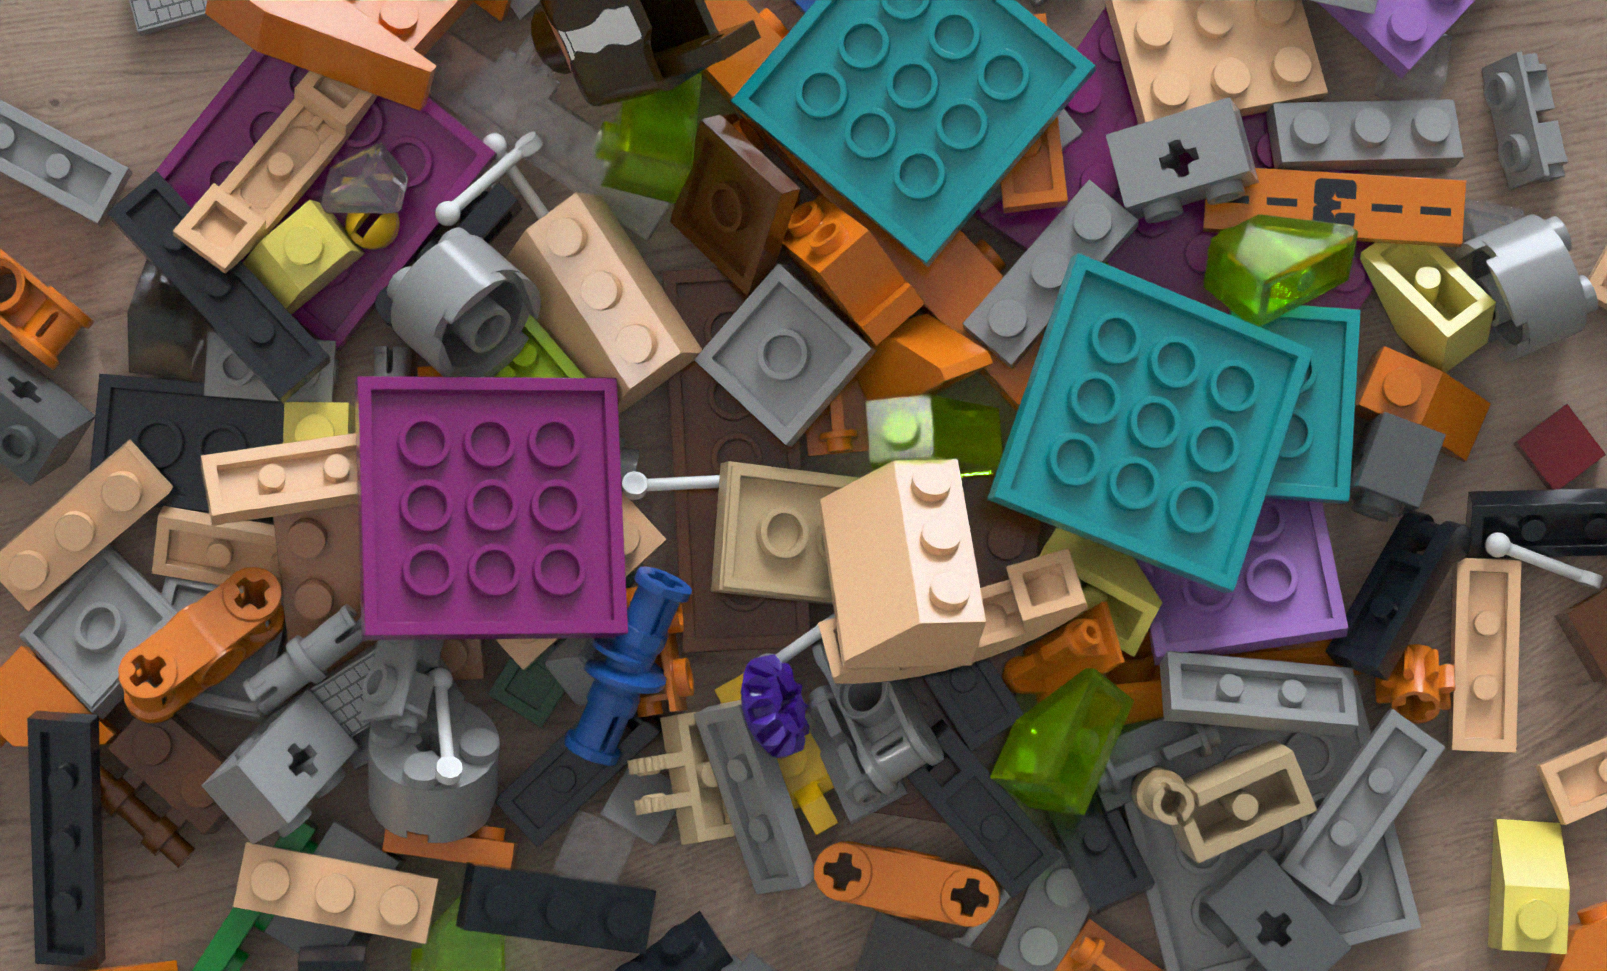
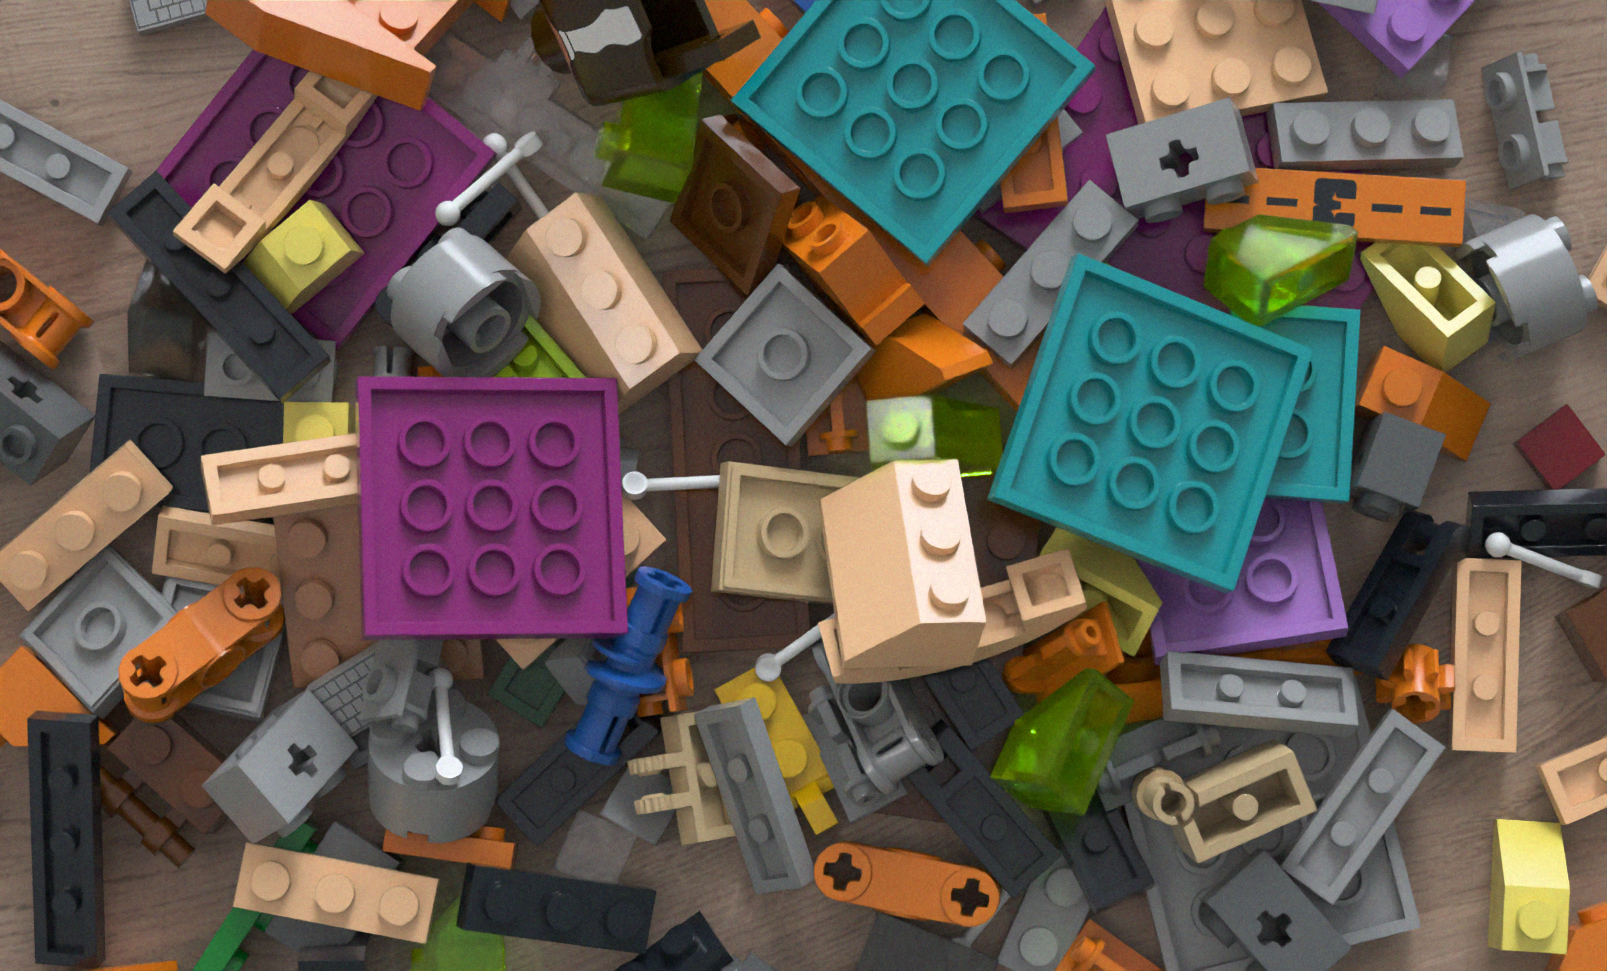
light grey pin [243,604,367,715] -> none
clear slope [321,143,408,213] -> none
yellow hinge [345,200,400,250] -> none
dark purple gear [741,654,810,759] -> none

